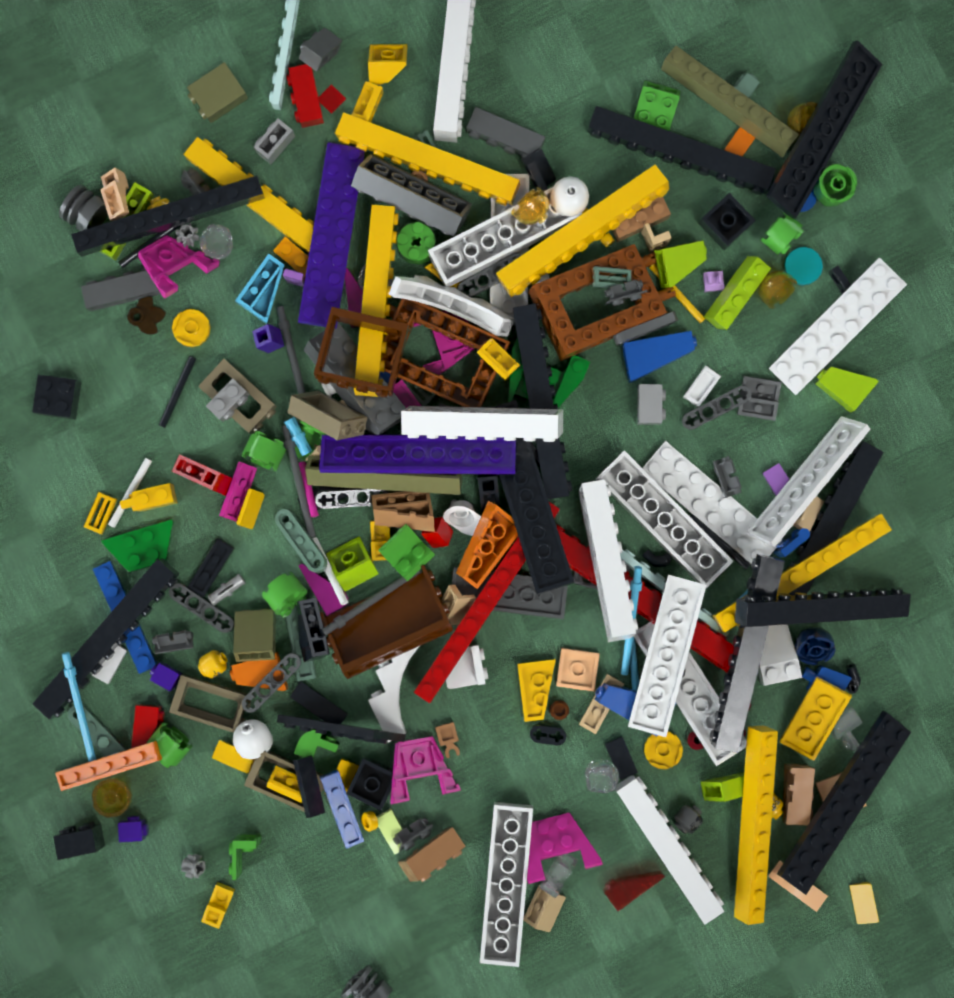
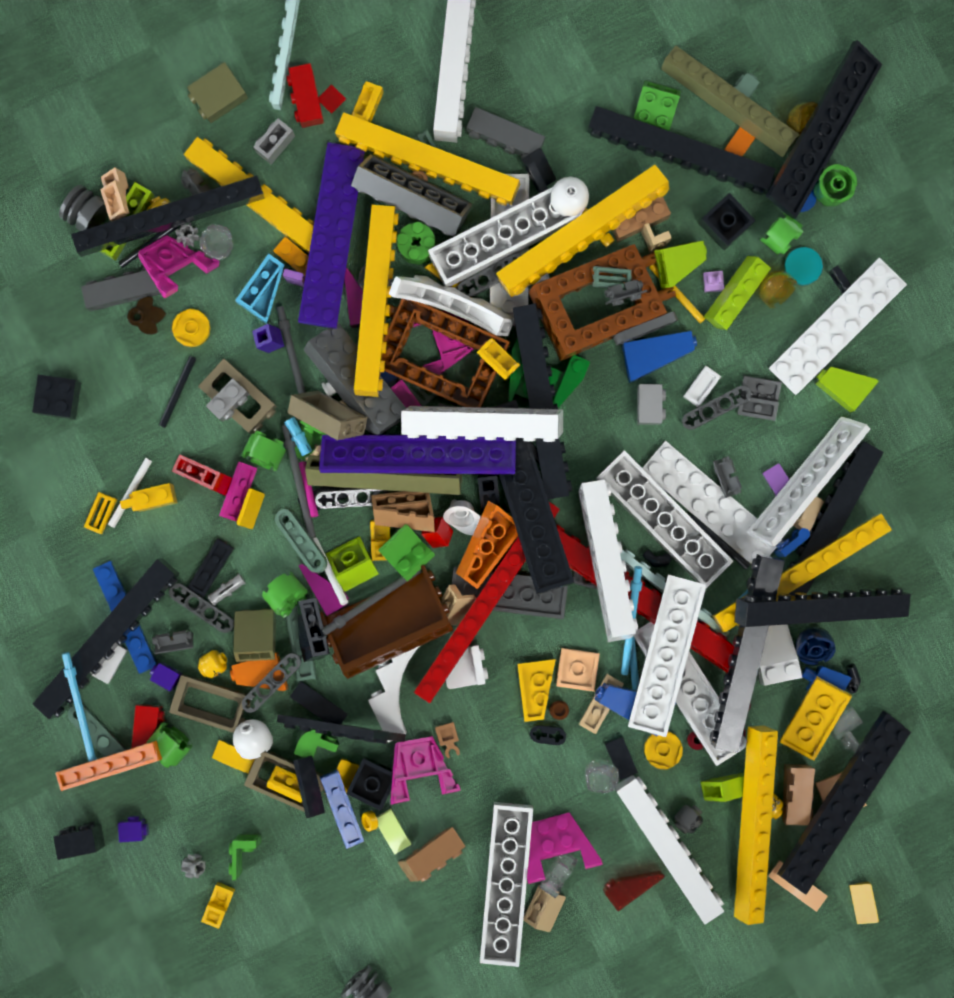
clear yellow cylinder [92,778,132,817] -> none
green wing [101,519,174,572] -> none
dark grey brick [299,27,343,71] -> none
reddish brown window [314,307,409,397] -> none
yellow slope [368,44,408,85] -> none
dark grey hinge [393,817,433,852] -> none
clear yellow cylinder [511,186,550,226] -> none

